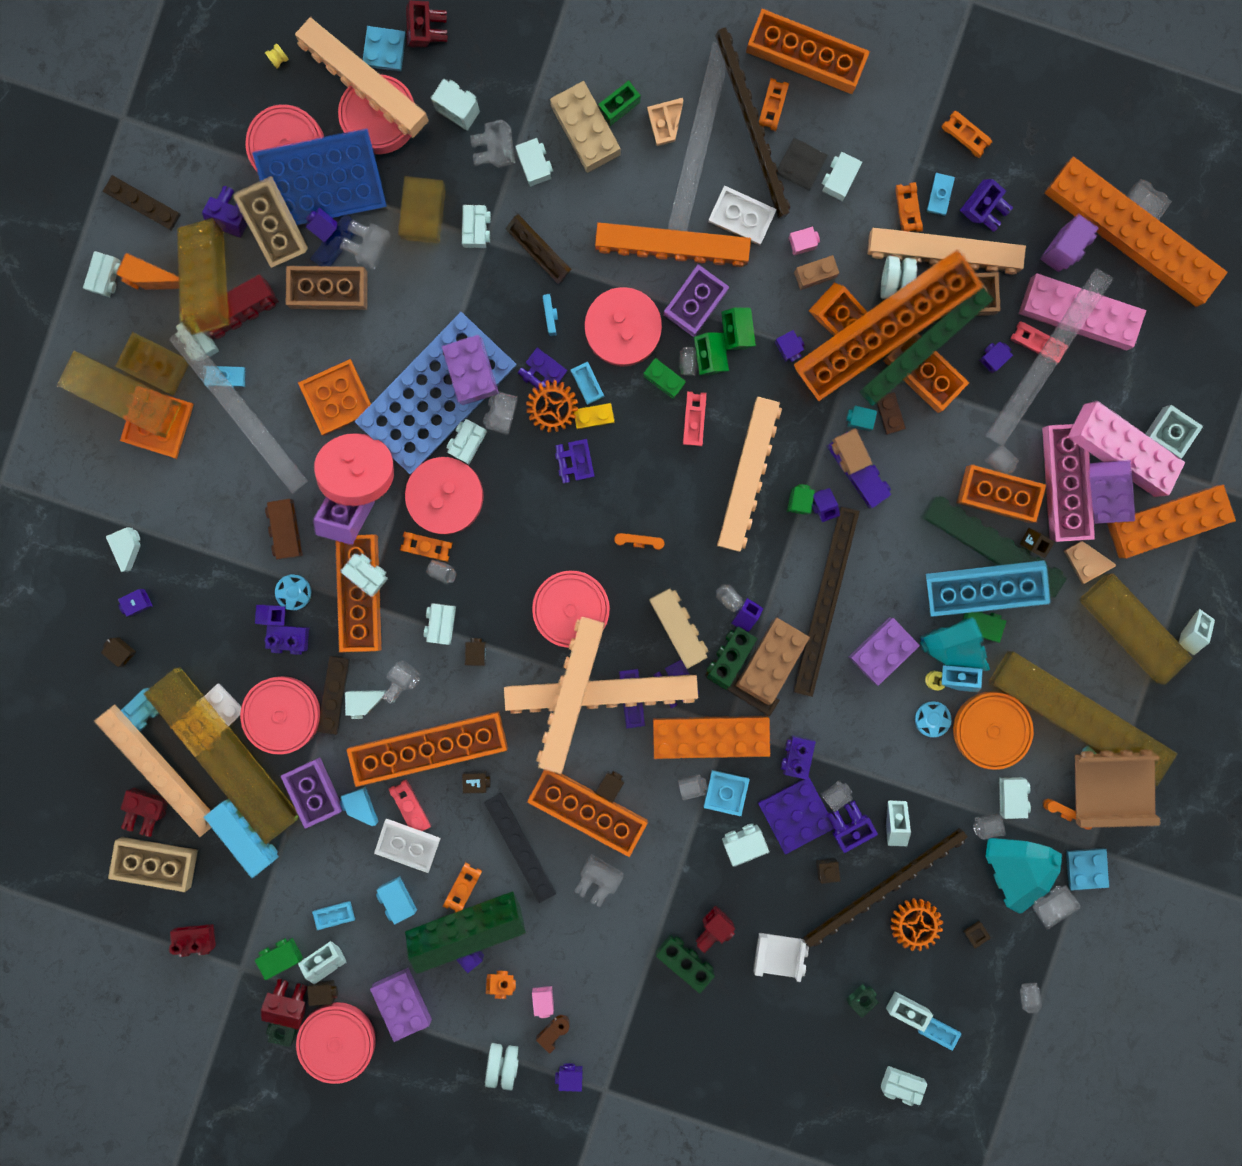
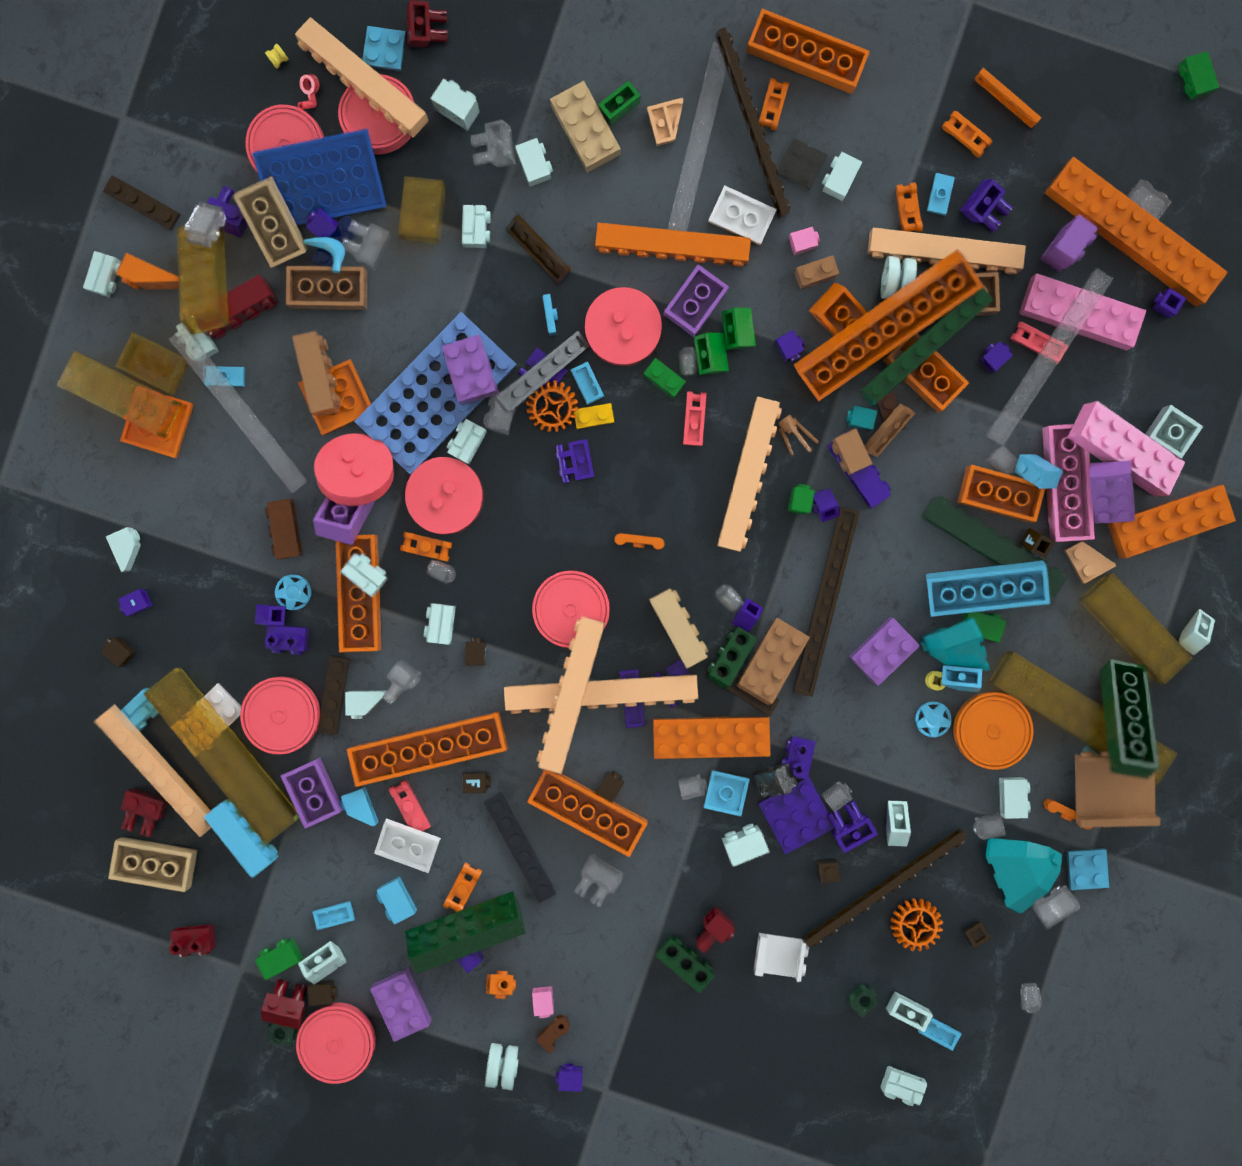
none -> clear brick [185,202,226,248]
none -> medium nougat brick [292,331,342,417]
none -> coral plate [298,74,320,110]
none -> medium azure piece [303,237,345,273]
none -> plate [494,331,590,414]
none -> clear smoke brick [753,763,798,798]
none -> medium nougat plant [778,415,819,456]
none -> medium nougat plate [864,403,915,457]
none -> orange tile [975,68,1041,128]
none -> medium azure brick [1014,454,1063,489]
none -> dark green brick [1099,659,1159,779]
none -> dark purple brick [1152,288,1186,318]
none -> green brick [1179,51,1219,100]

